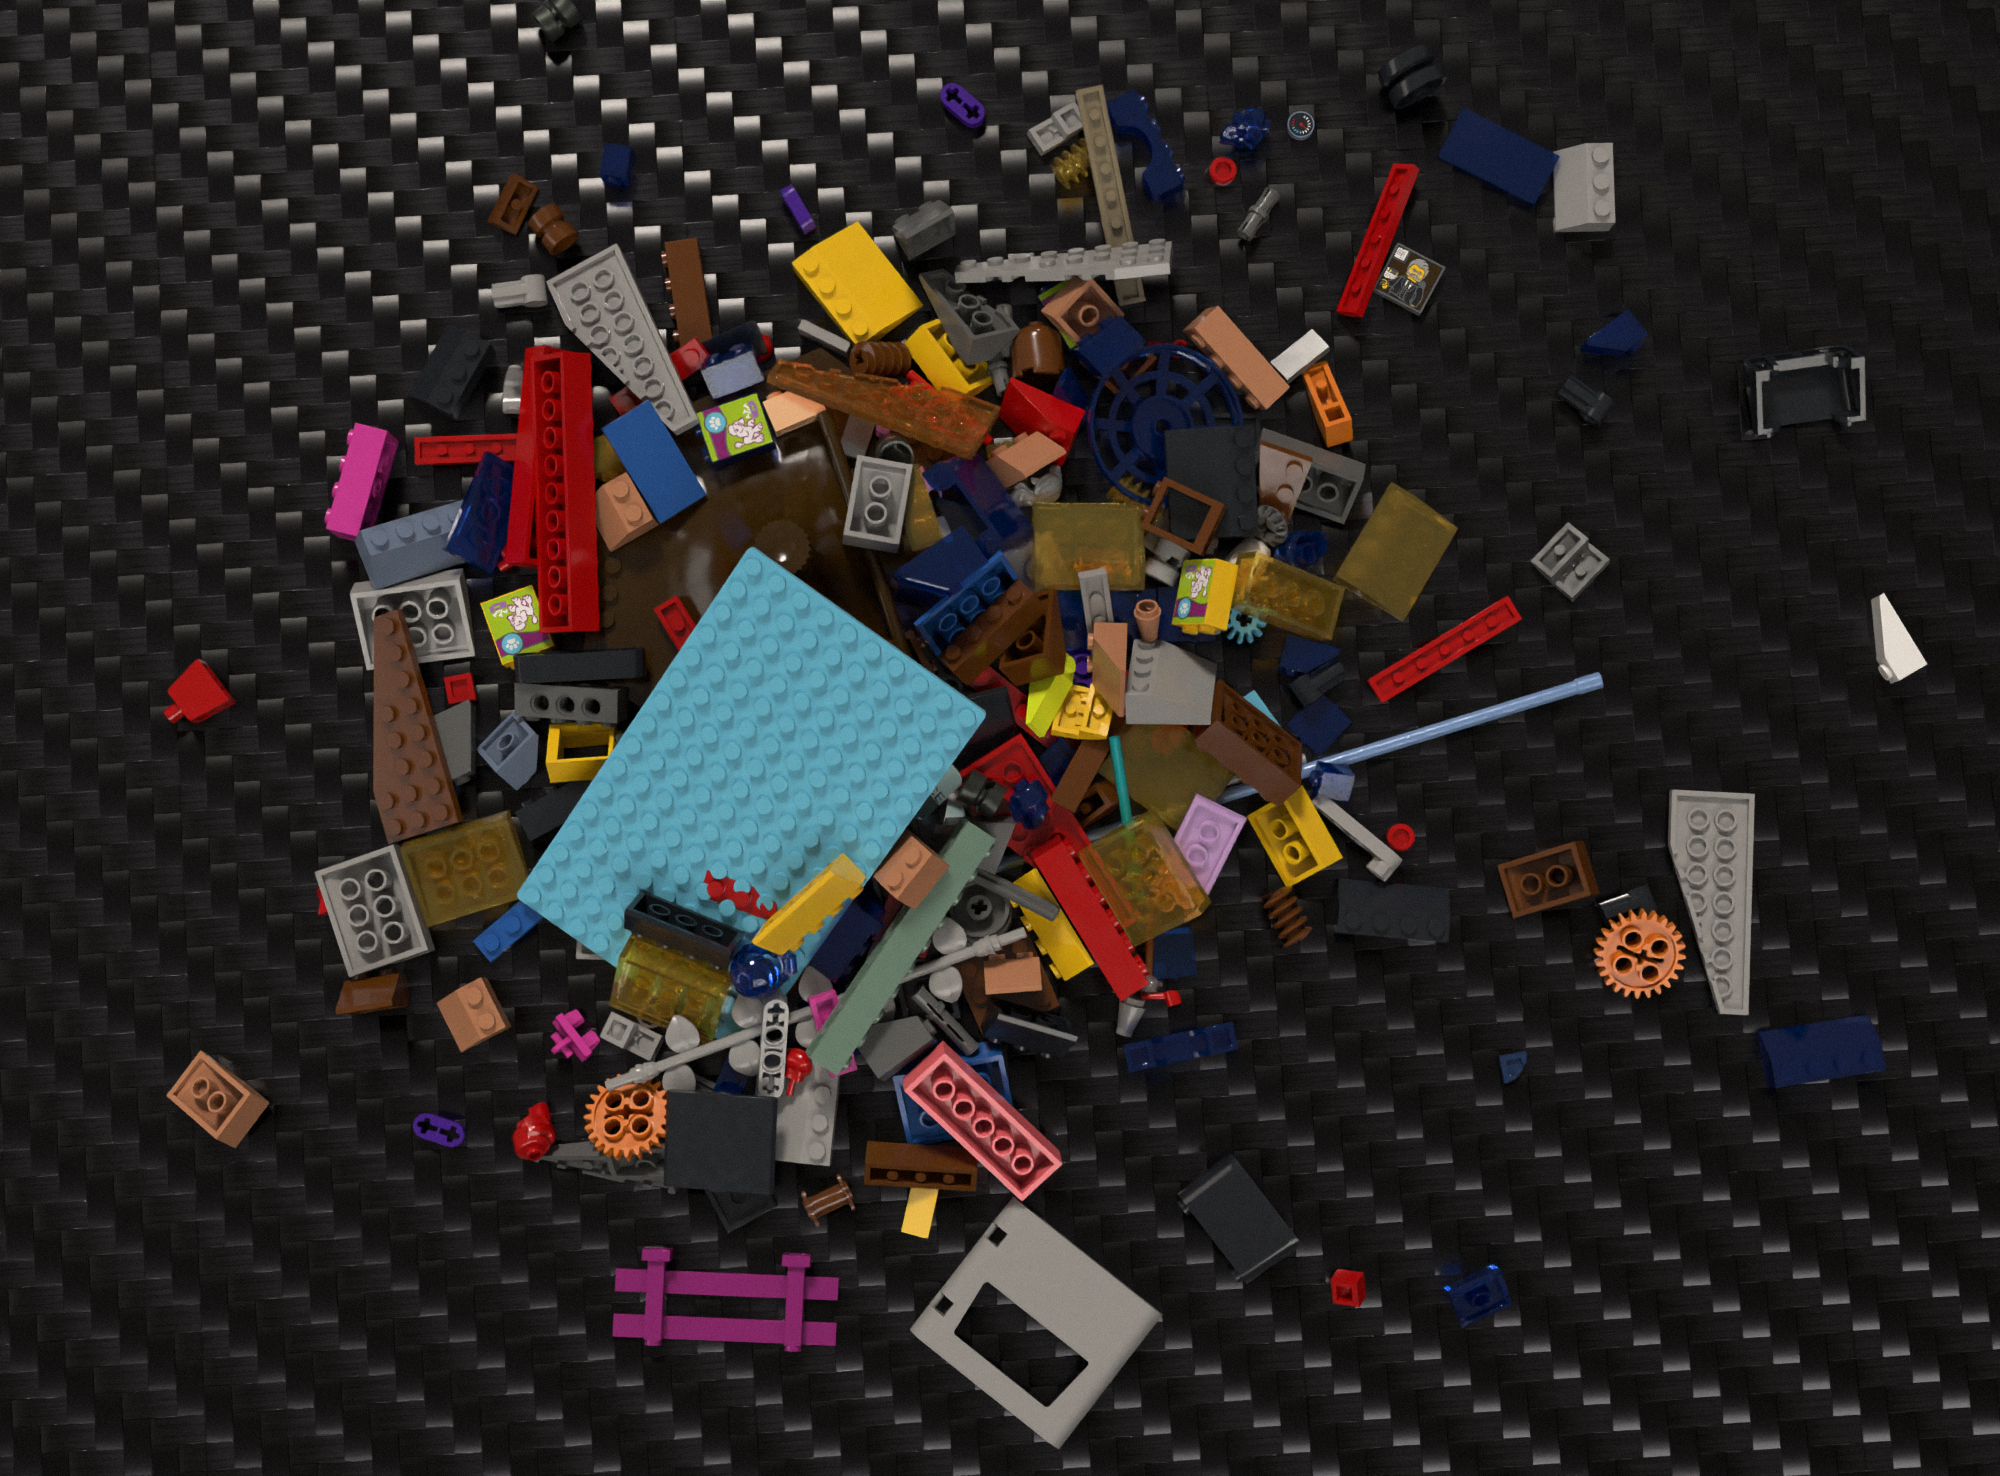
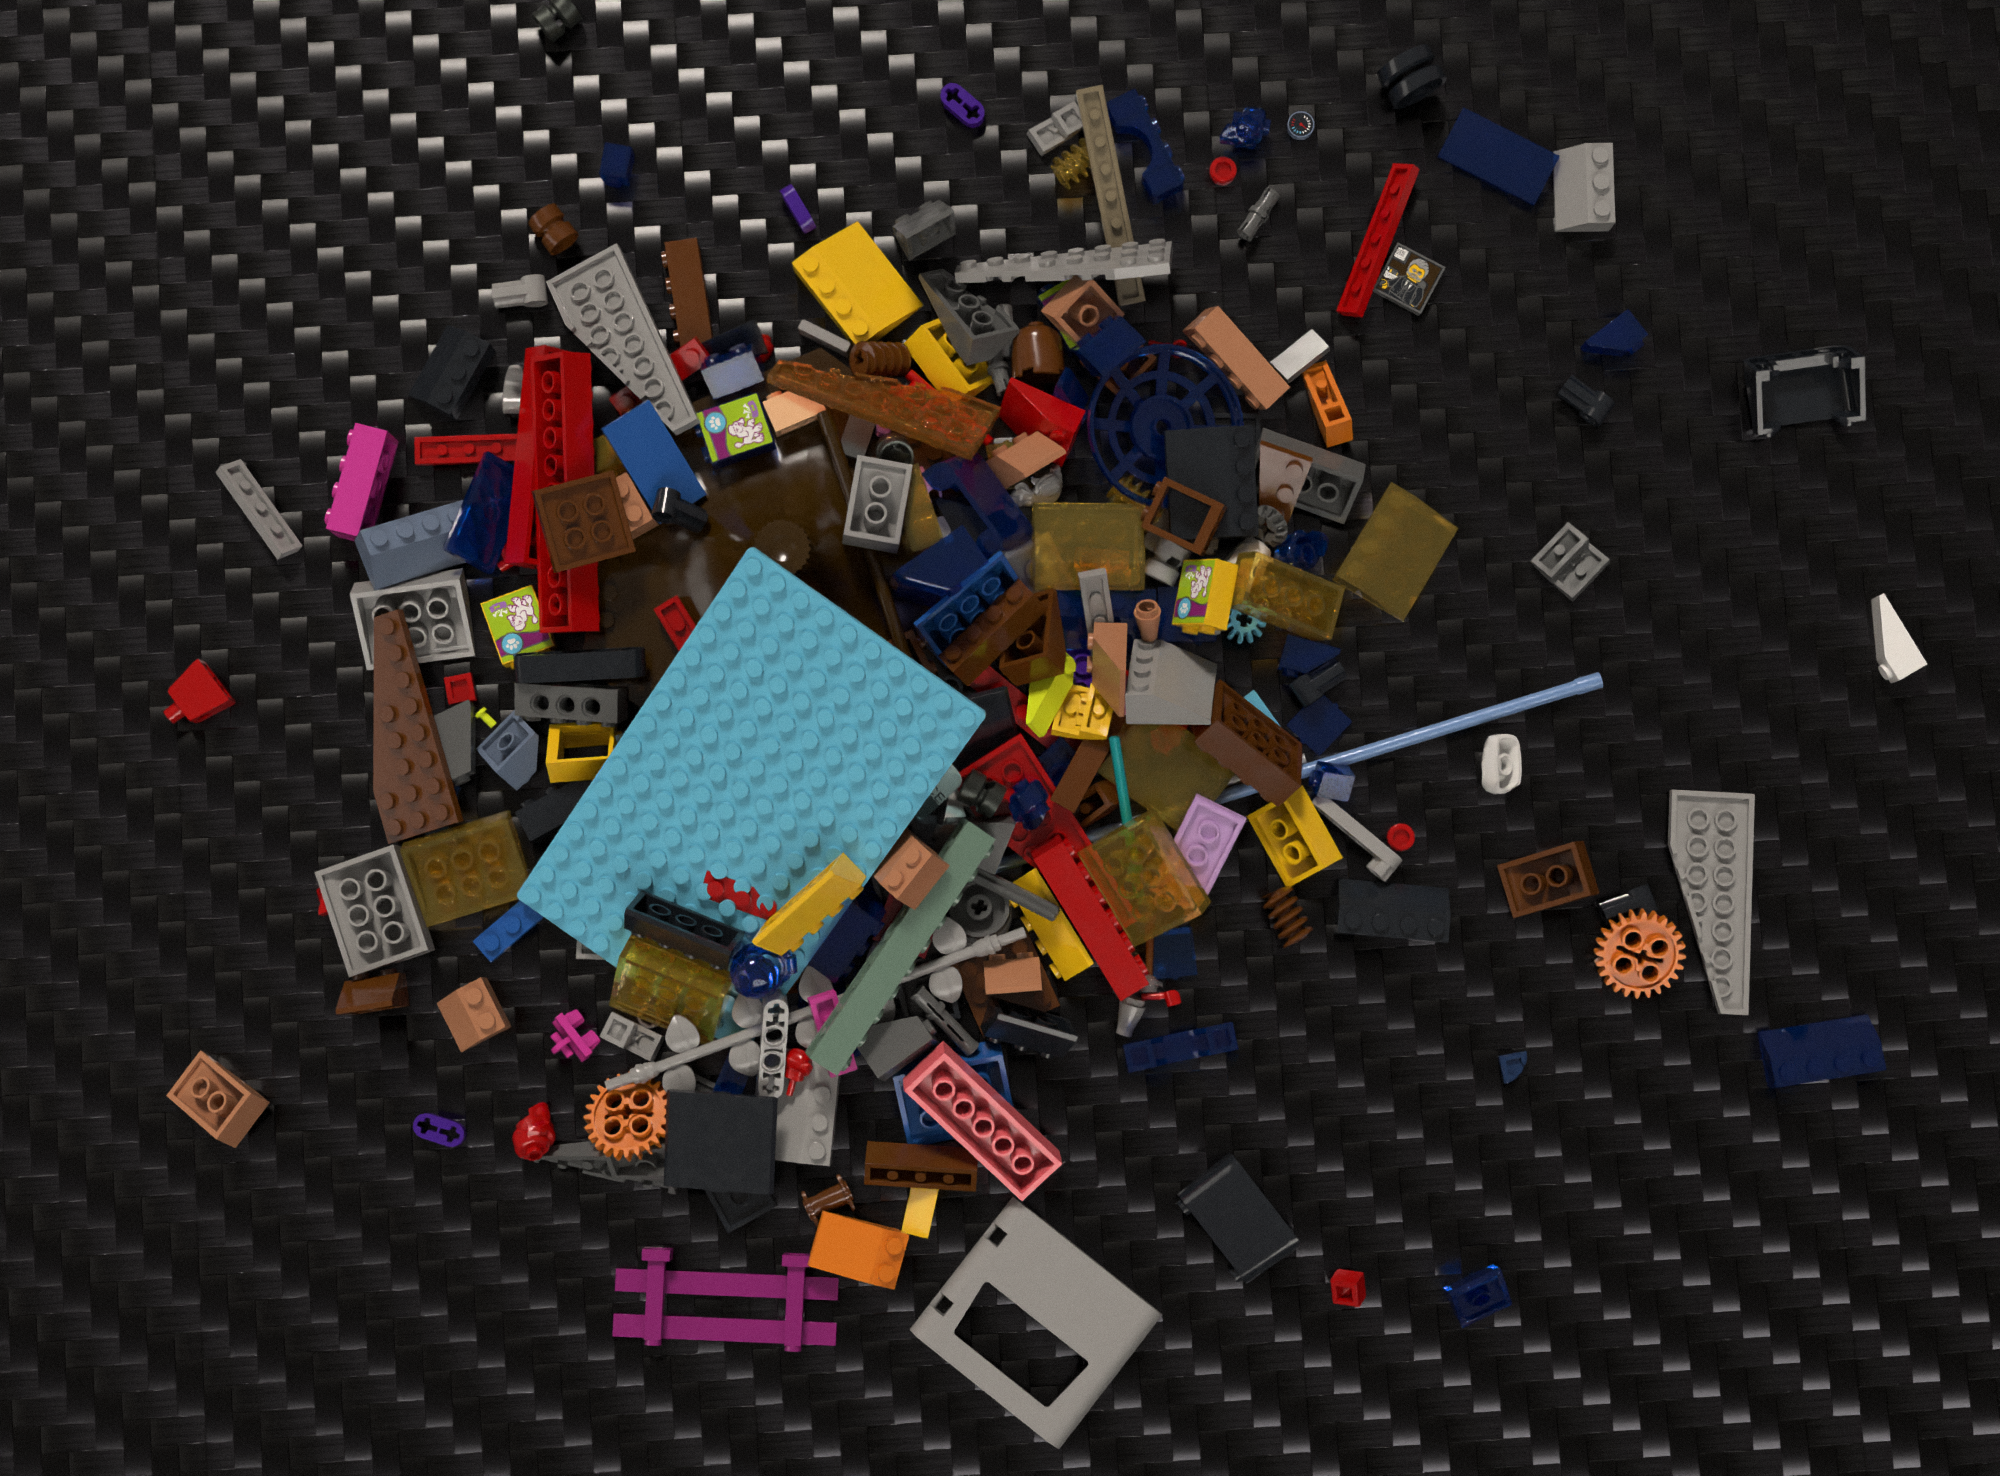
reddish brown slope [487,174,539,235] -> none
red plate [1367,596,1522,704] -> none
none -> light grey plate [216,459,302,560]
none -> neon yellow piece [475,707,497,728]
none -> reddish brown plate [531,470,636,573]
none -> black piece [651,487,709,533]
none -> orange slope [807,1210,909,1290]
none -> white piece [1481,734,1522,794]

